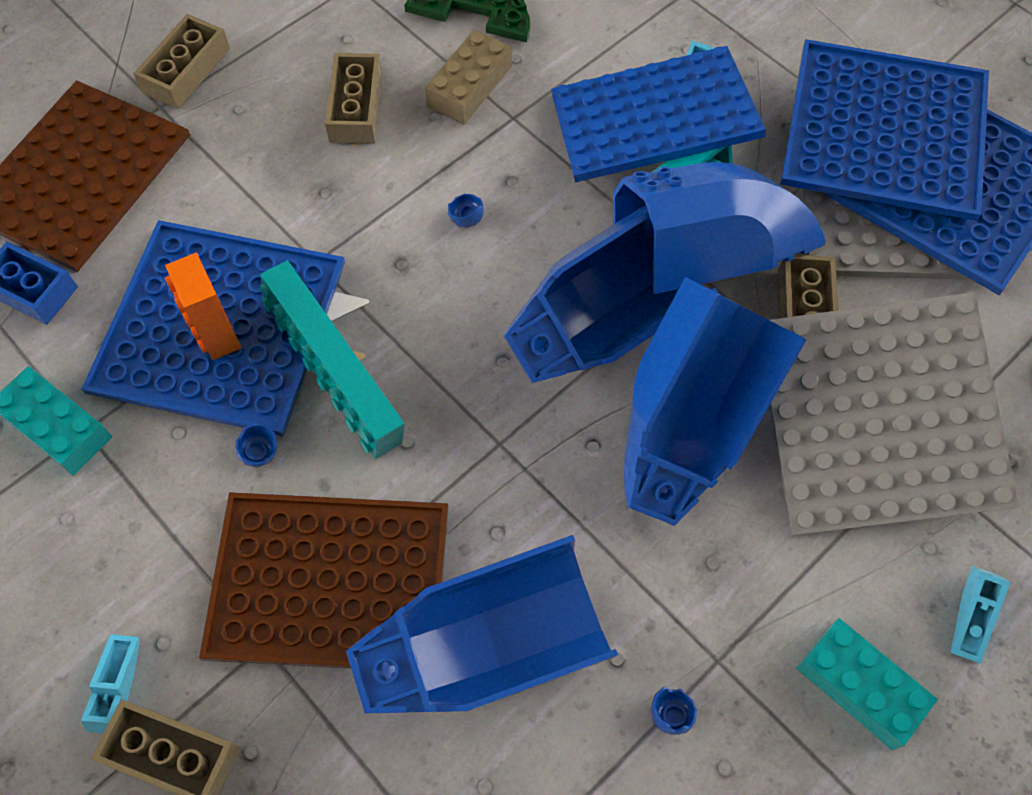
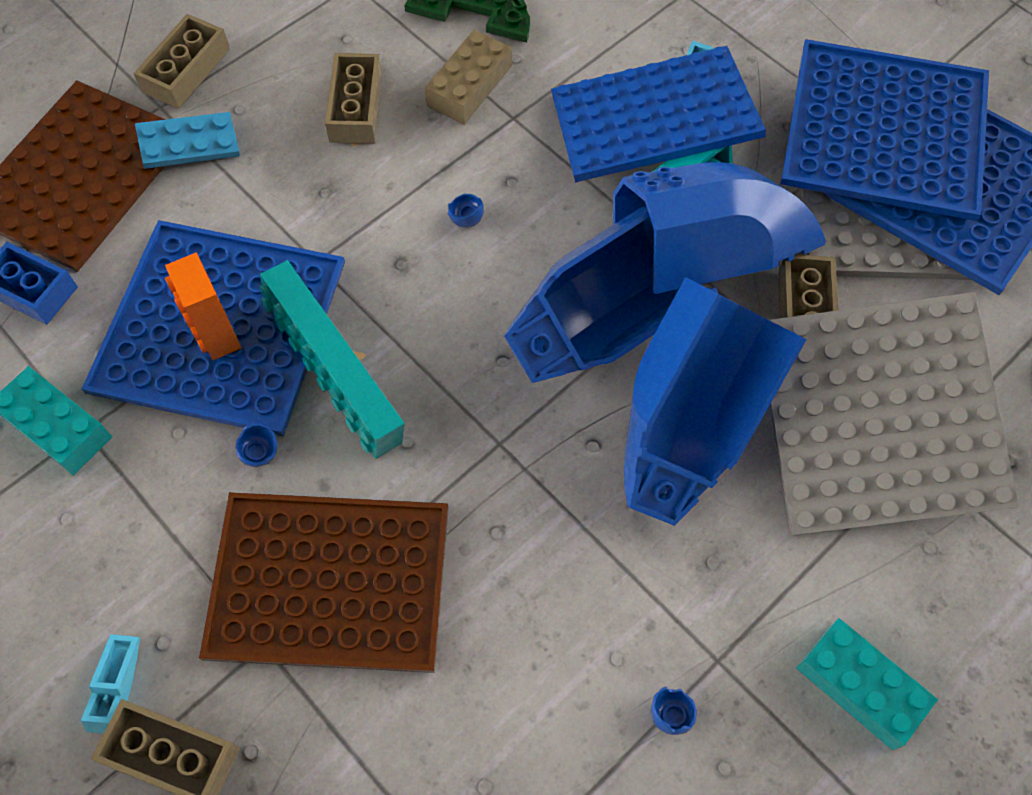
white sticker [327,292,369,321] -> none
blue windscreen [346,535,618,714] -> none
medium azure slope [950,566,1011,663] -> none
none -> dark azure plate [135,112,240,169]

